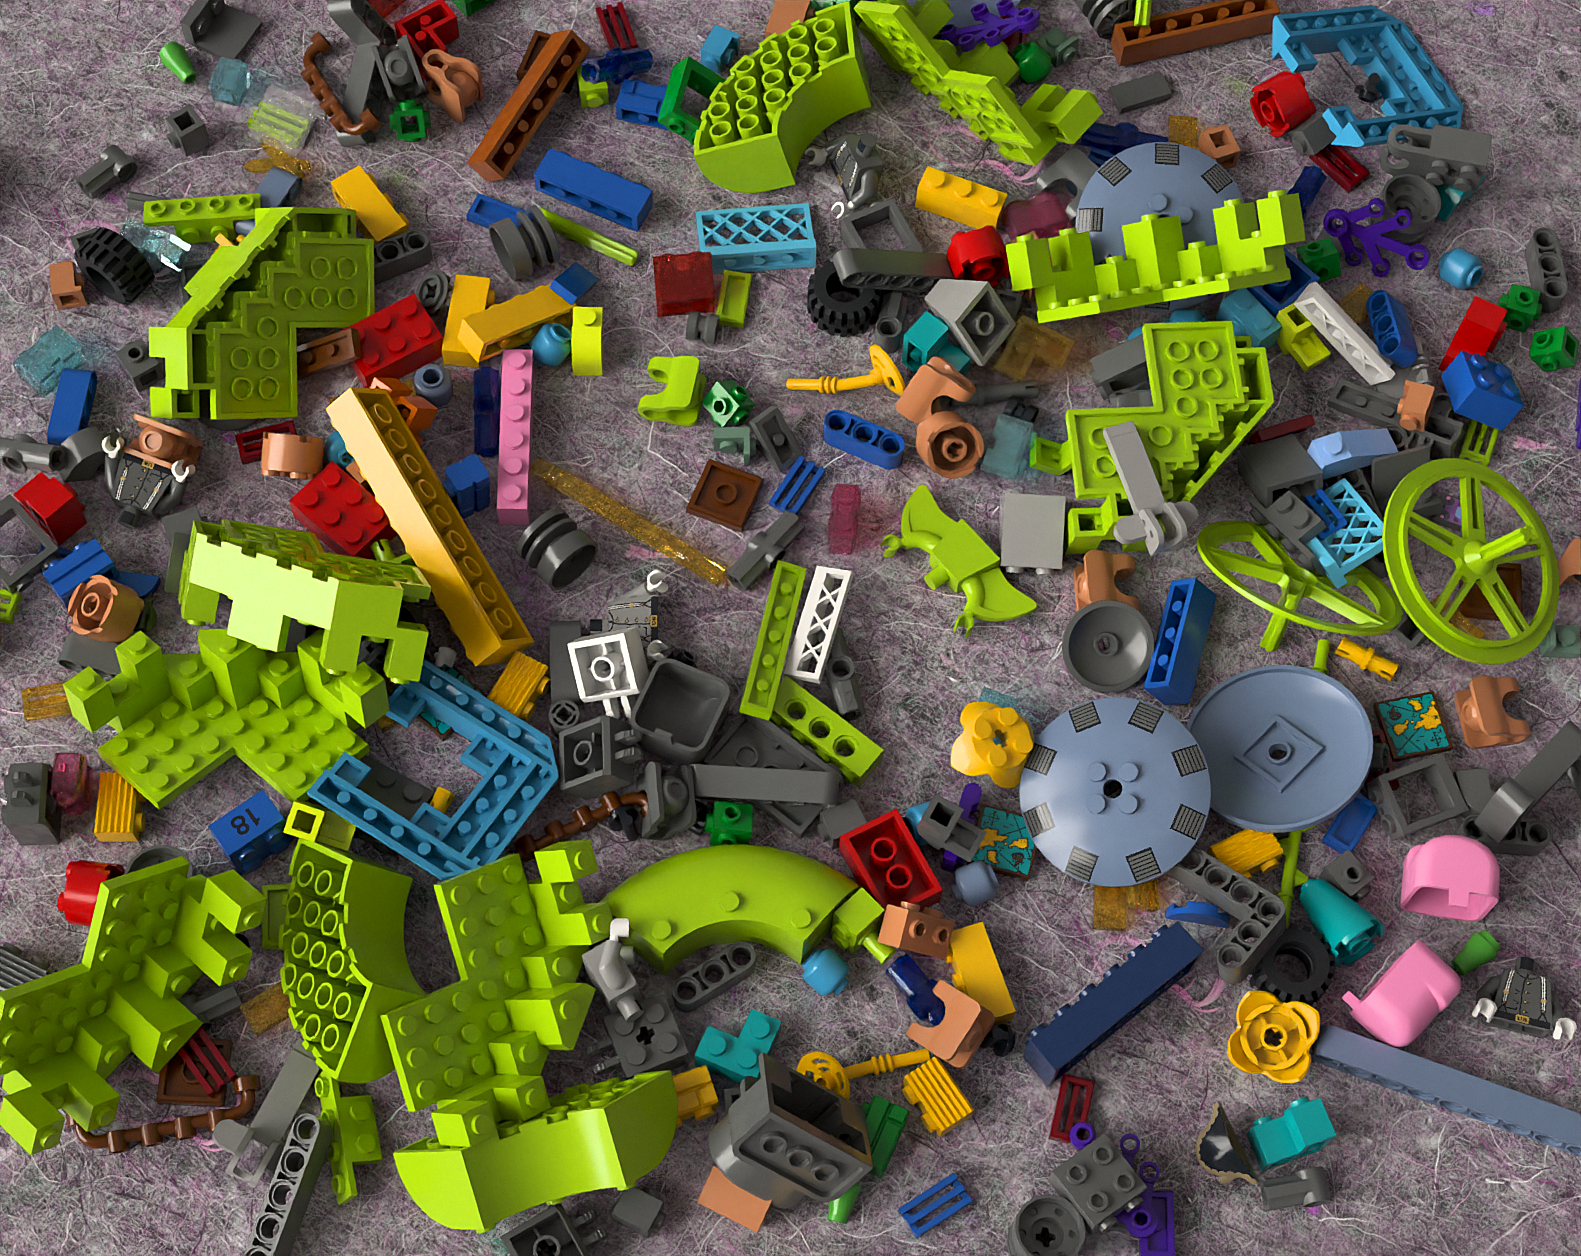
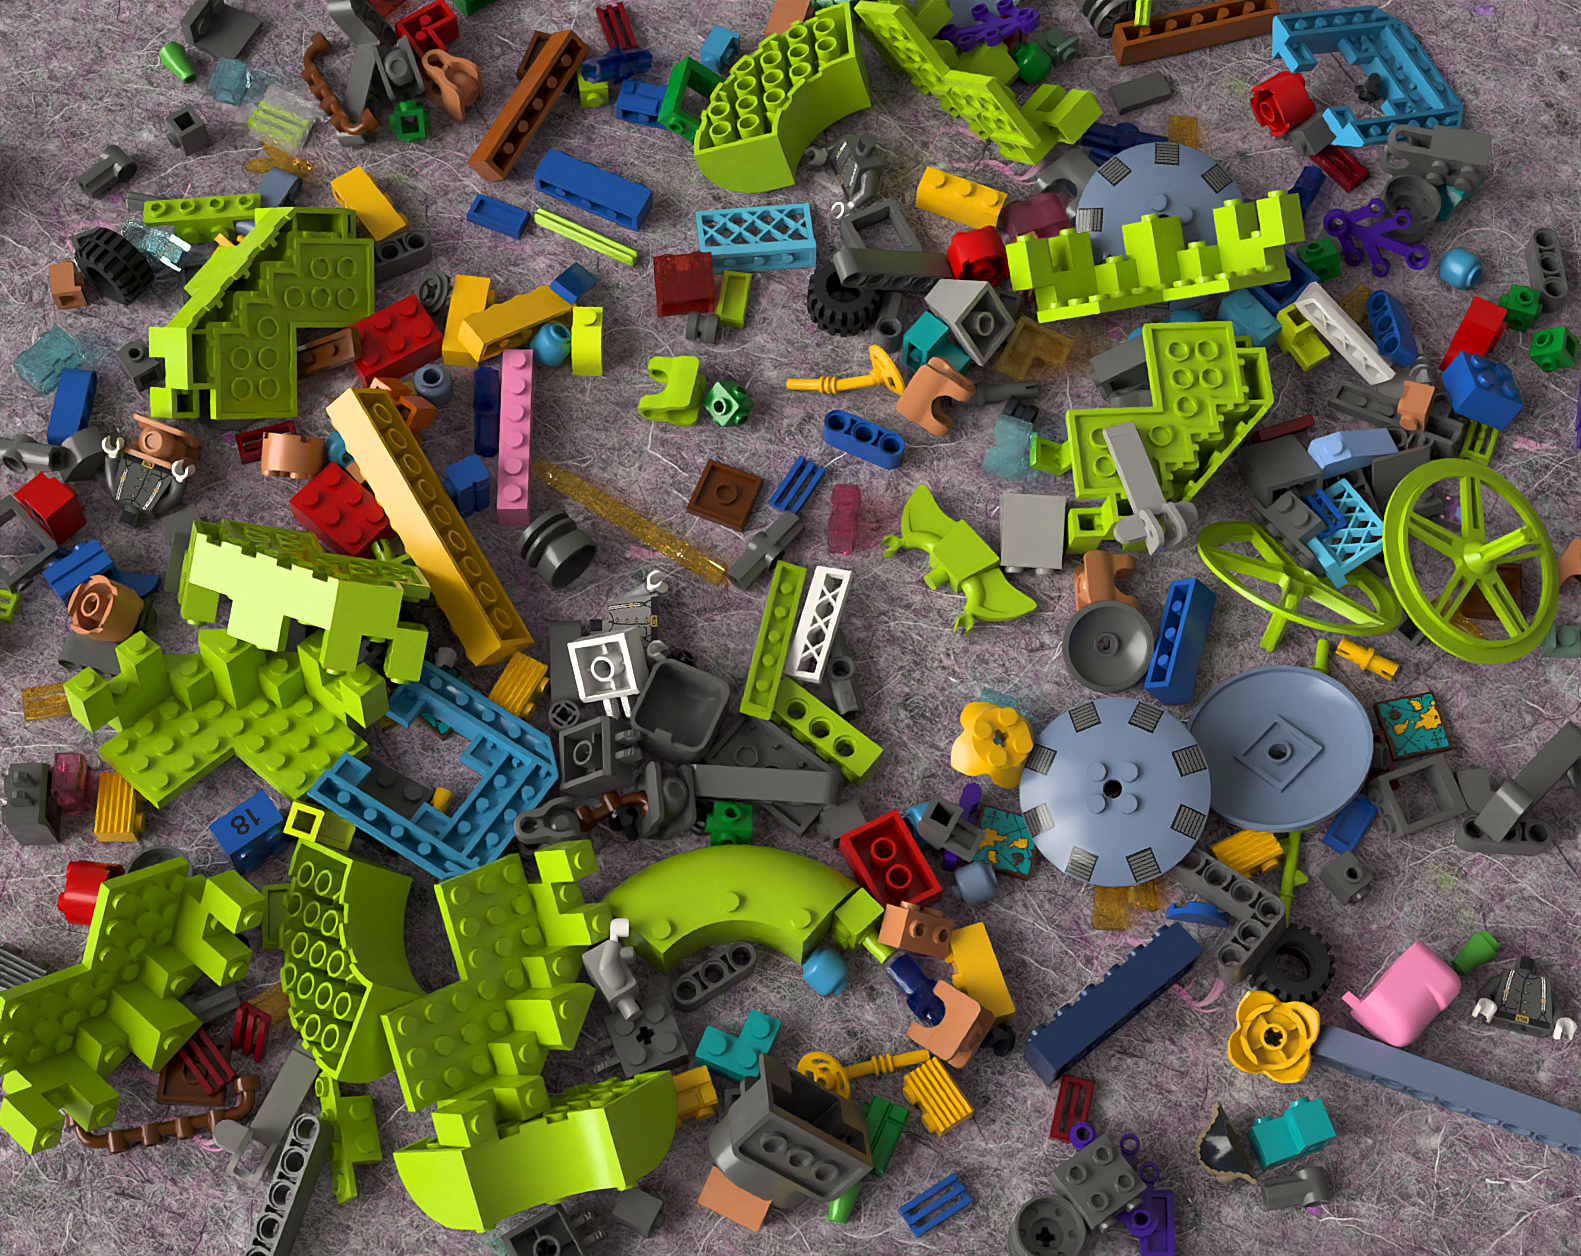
dark grey wheel [488,205,560,281] -> none
sand green bracket [713,427,756,466] -> none
dark grey slope [749,405,803,472] -> none
nougat brick [916,411,984,479] -> none
nougat brick [1198,124,1241,170] -> none
teal cone [1299,878,1386,967] -> none
bright pink piece [1400,835,1500,922] -> none
nougat piece [1454,676,1532,749] -> none
none -> dark red tile [231,1001,272,1063]
none -> dark grey piece [513,796,582,860]

